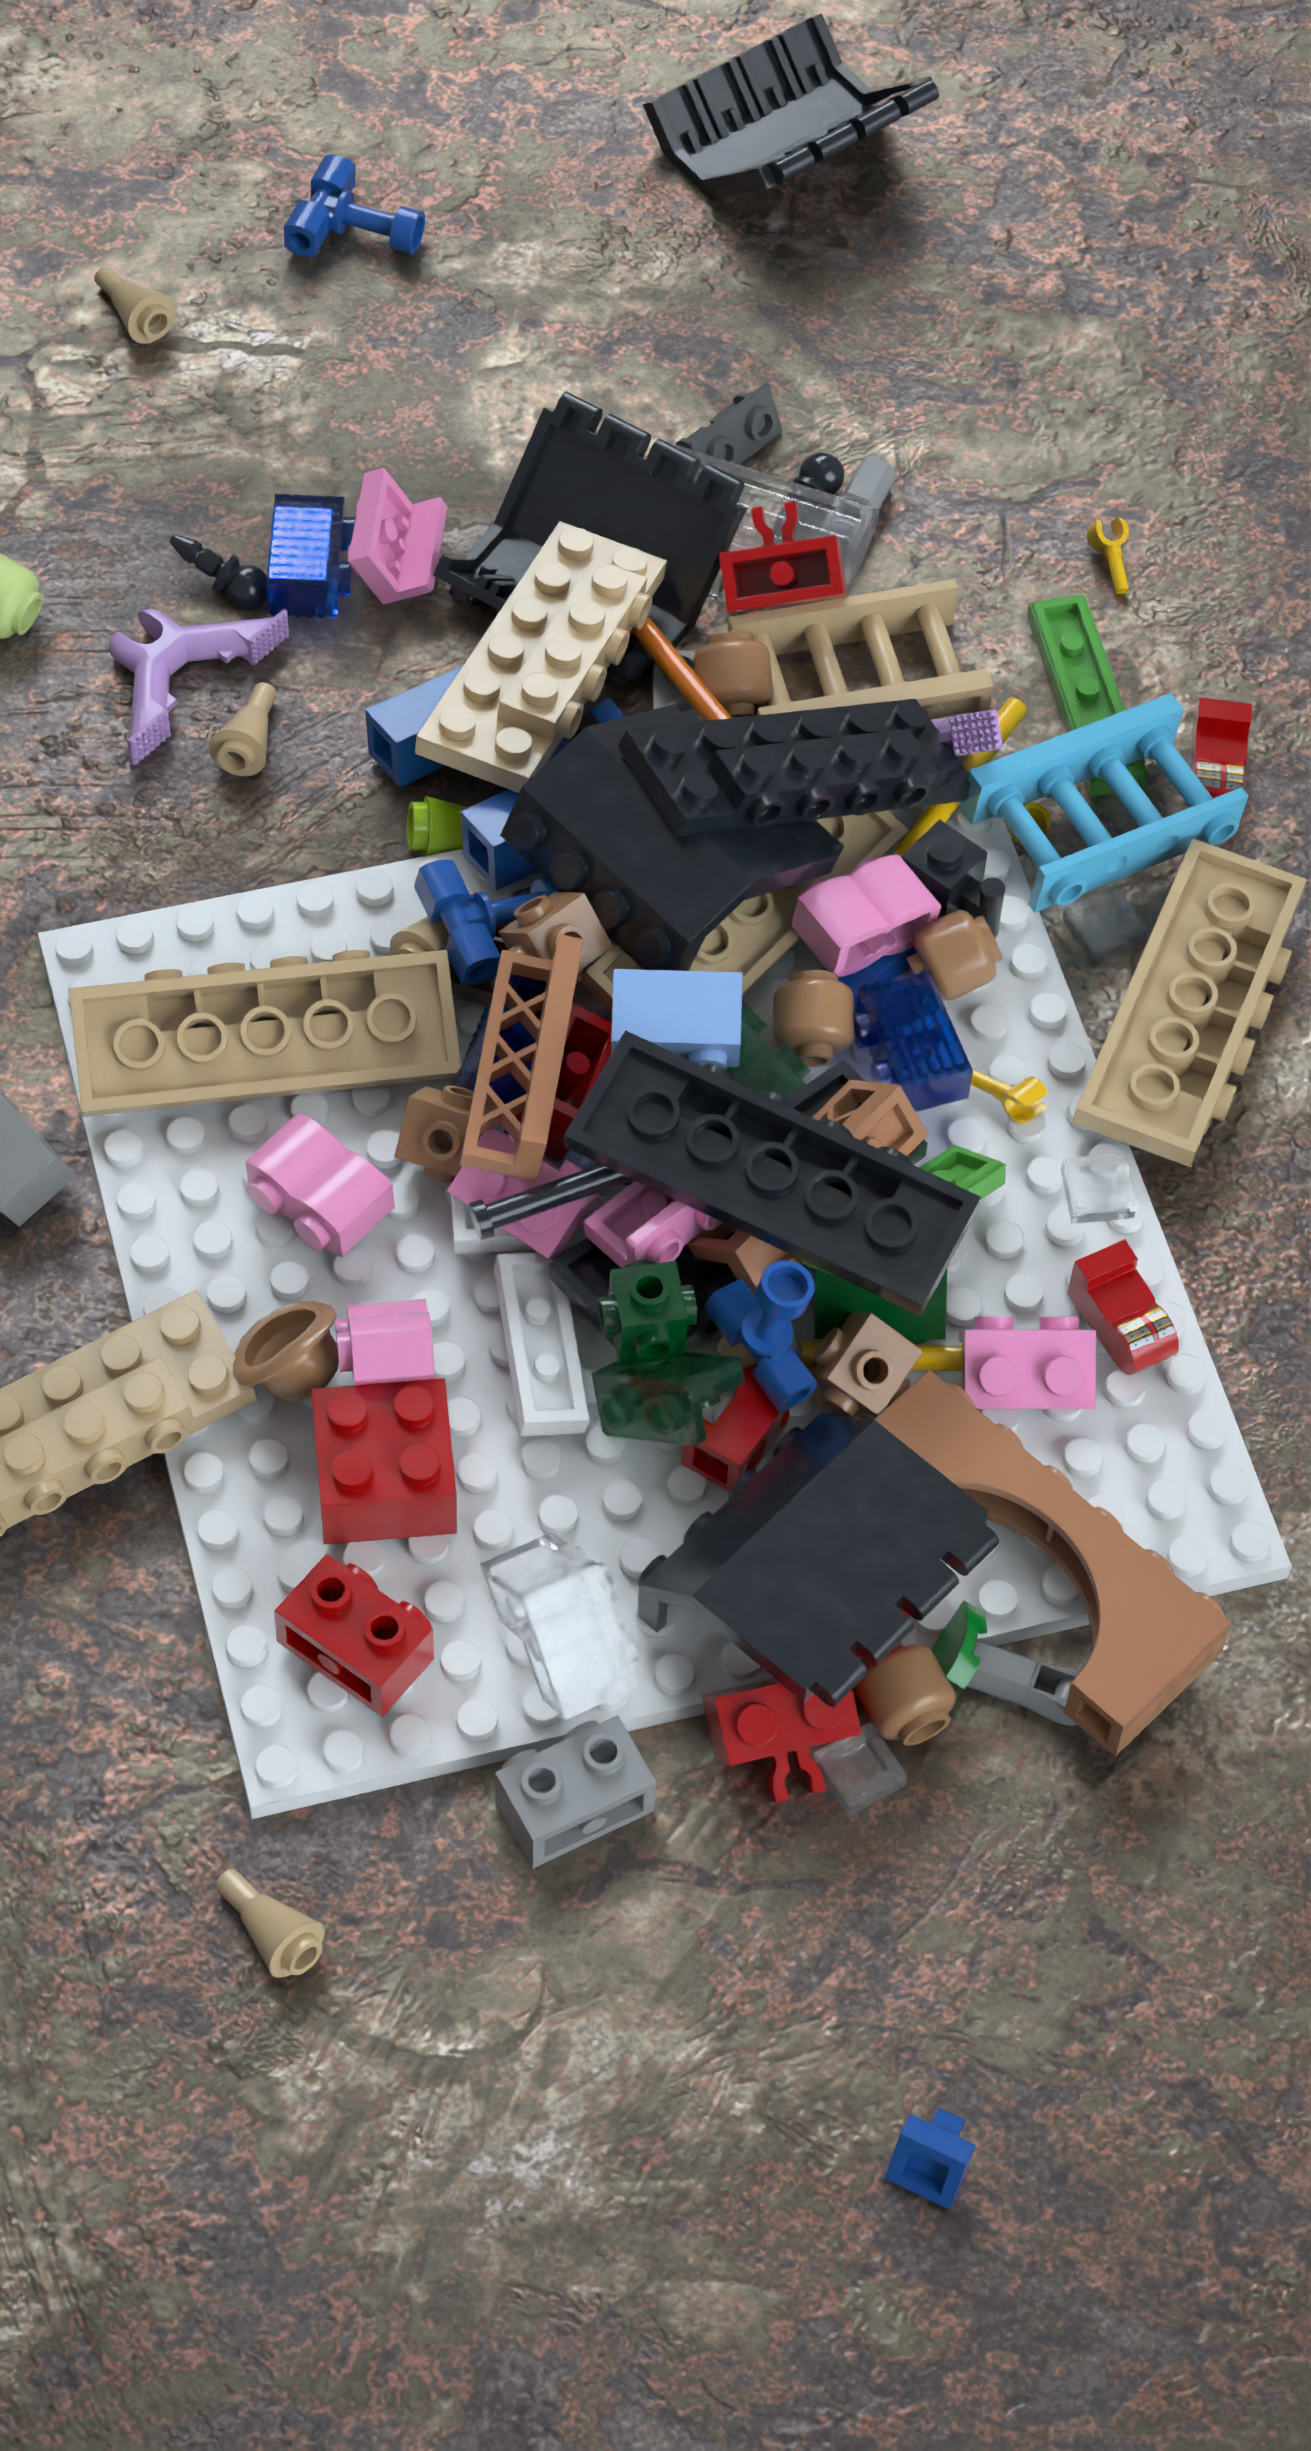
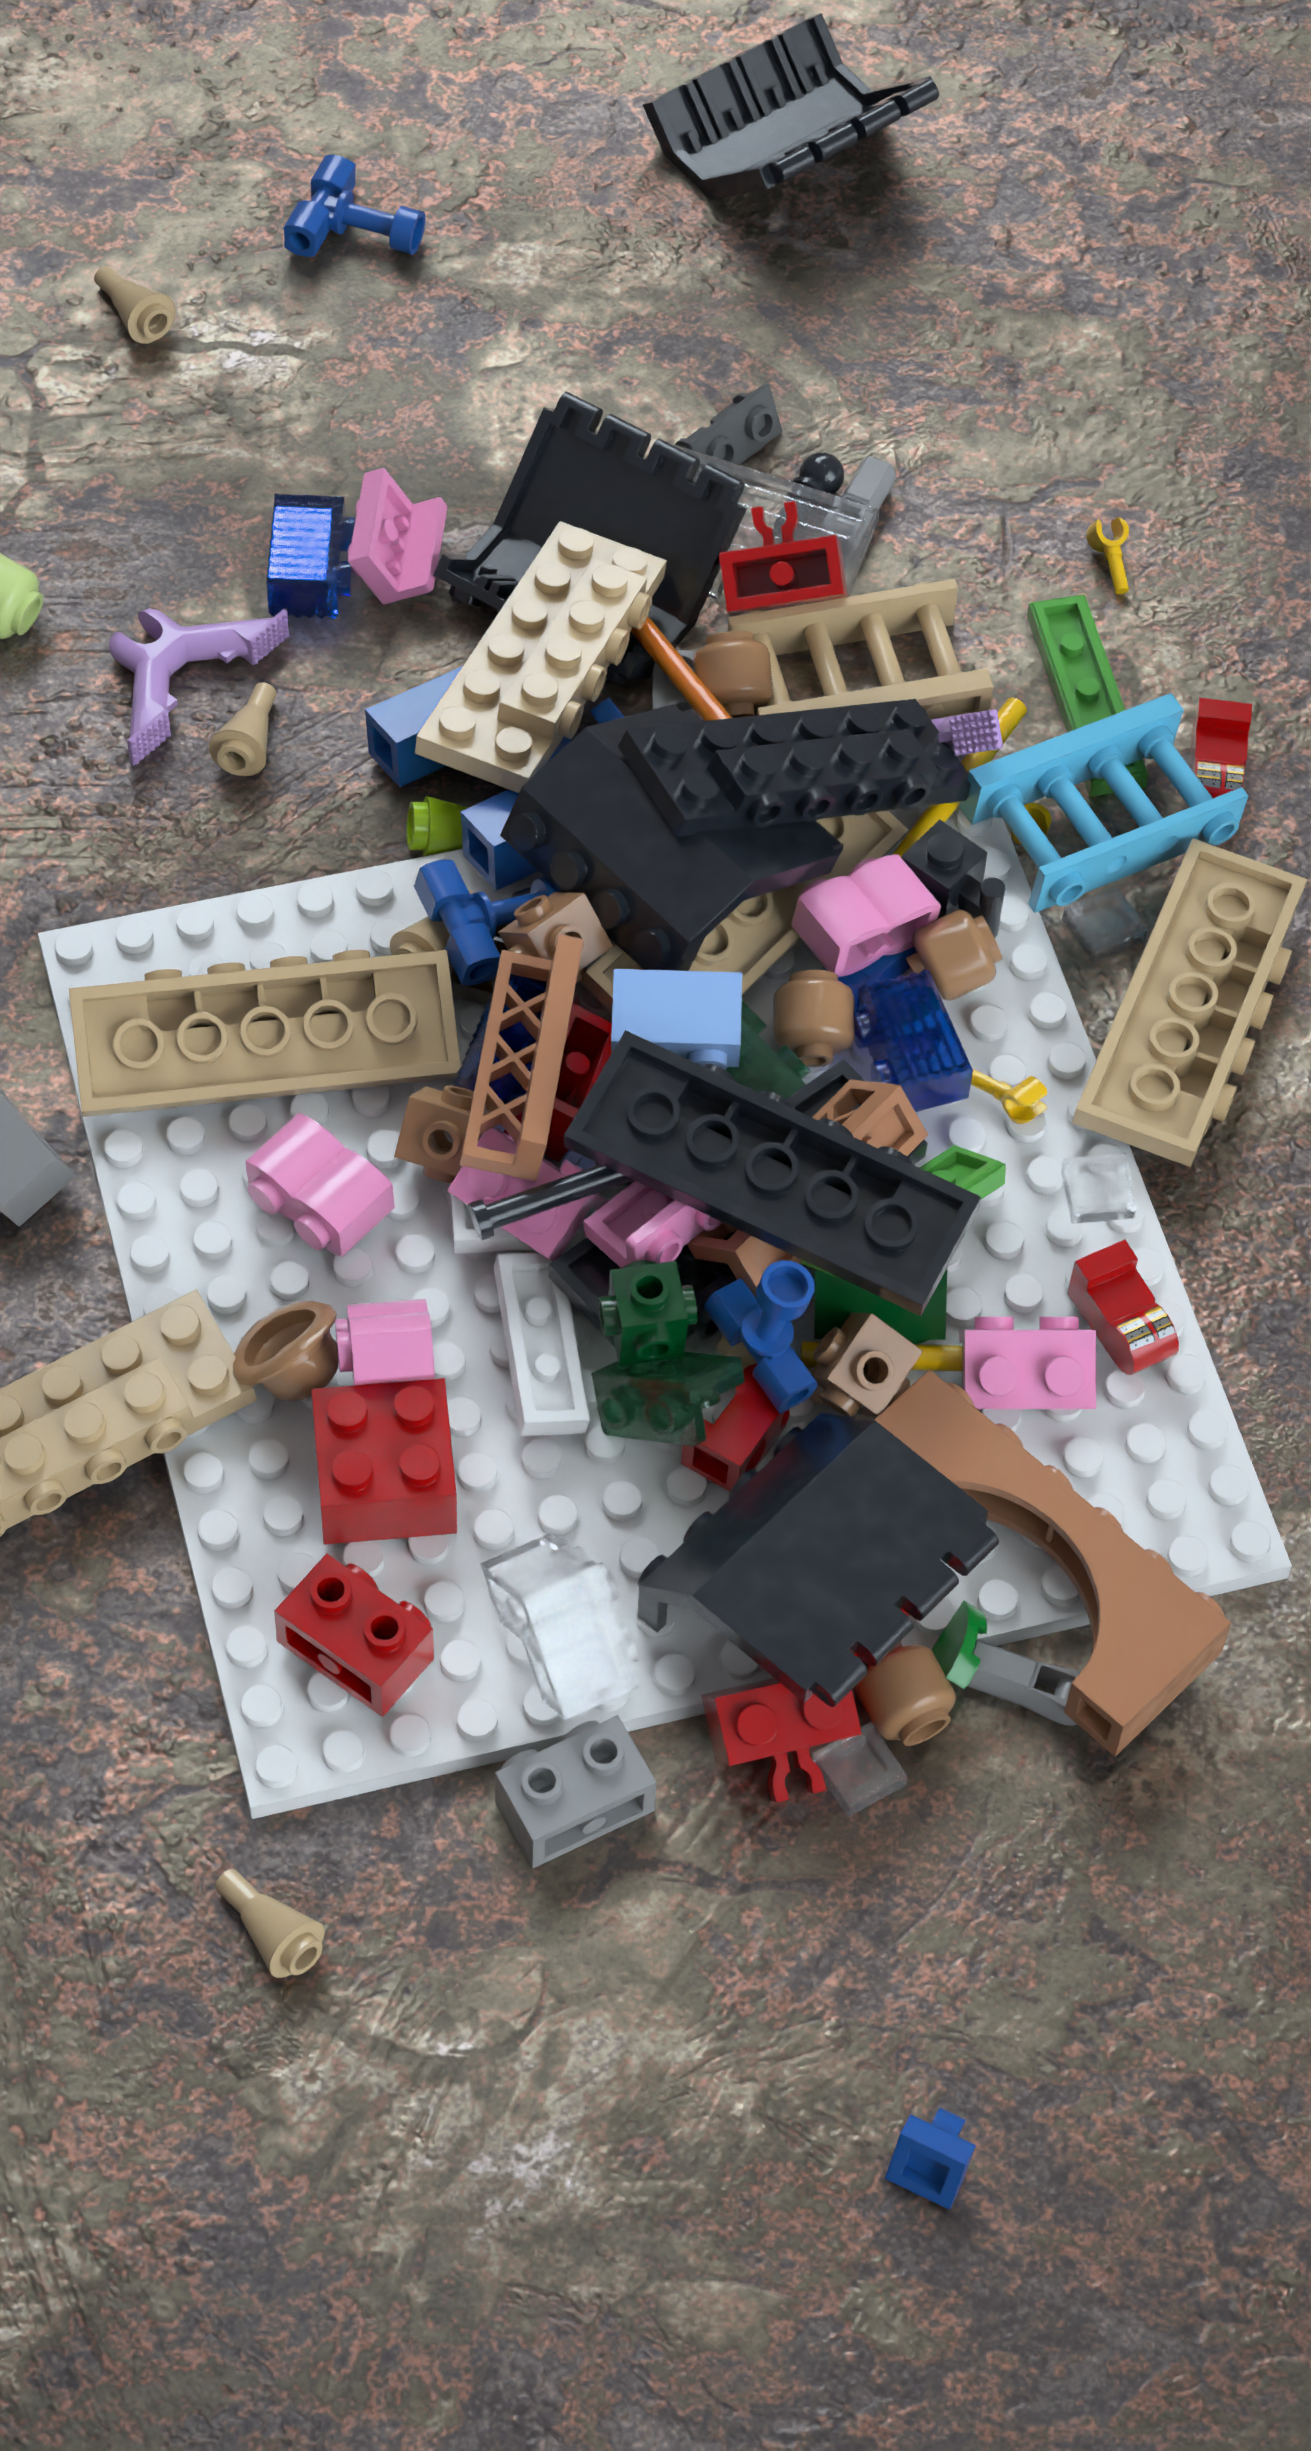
black bar [170,535,270,610] -> none

